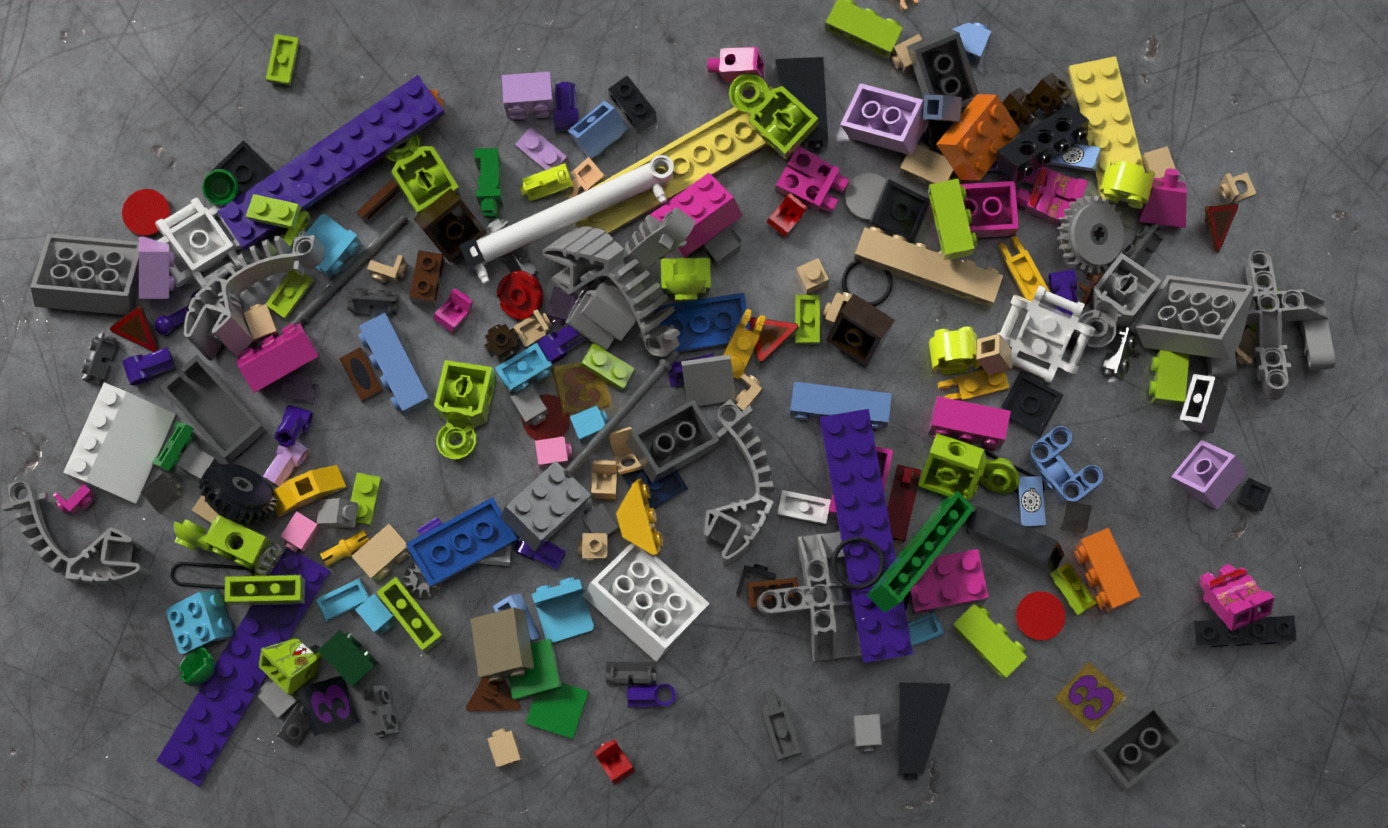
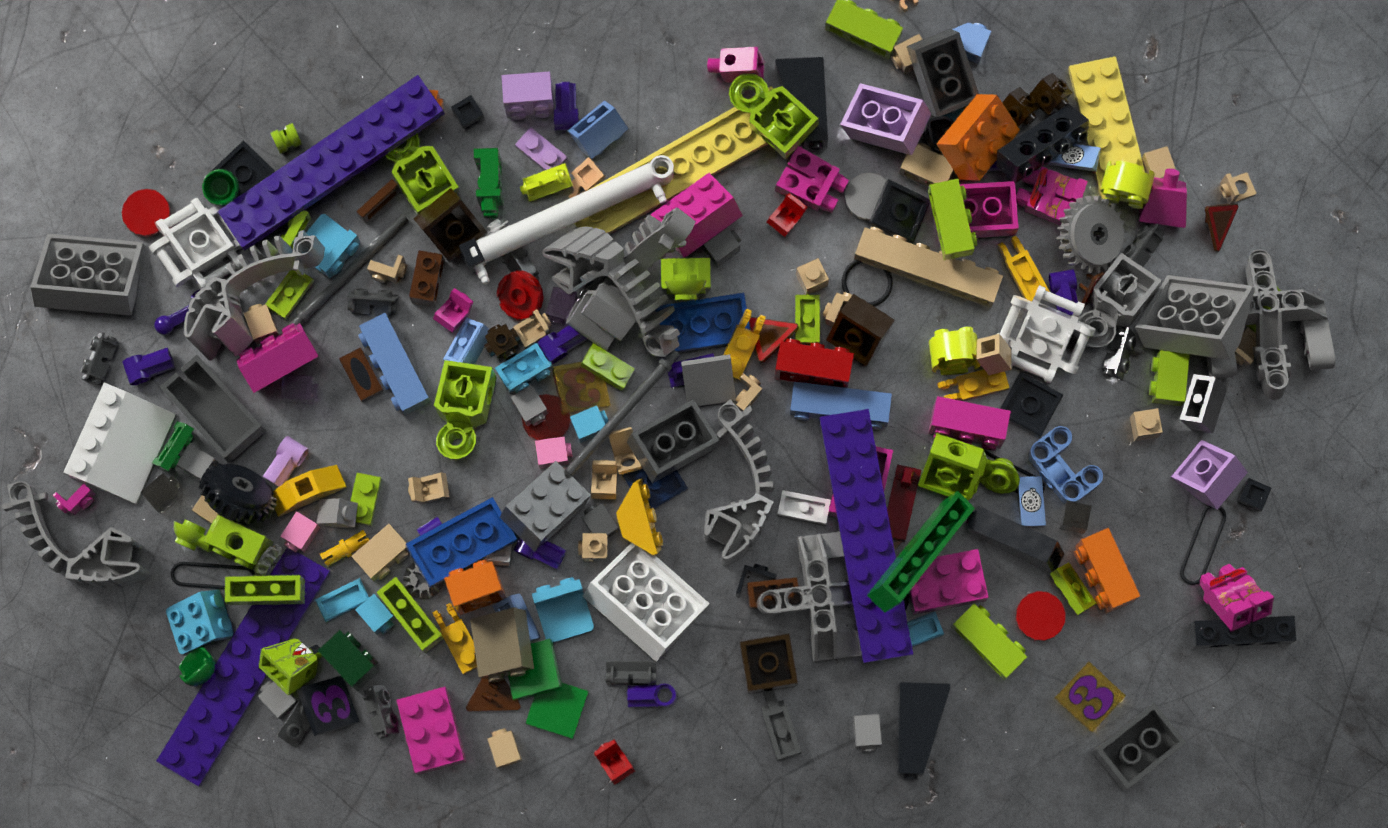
piece [110,305,159,352] -> none
lavender slope [139,237,174,299] -> none
lime plate [246,194,301,230] -> none
lime plate [266,34,300,86] -> none
dark purple piece [275,404,313,448] -> none
black brick [608,75,657,134] -> none
black tyre [831,537,885,590] -> none
sand blue brick [923,95,962,122] -> none
none -> lime wheel [270,123,302,154]
none -> dark pink brick [396,687,466,775]
none -> tan bracket [408,472,449,504]
none -> yellow hinge [432,603,477,675]
none -> light blue slope [443,317,489,364]
none -> orange brick [444,560,507,616]
none -> black plate [451,95,484,129]
none -> dark brown brick [740,634,798,694]
none -> red brick [775,339,854,388]
none -> tan brick [1130,408,1163,441]
none -> black piece [1180,505,1226,585]

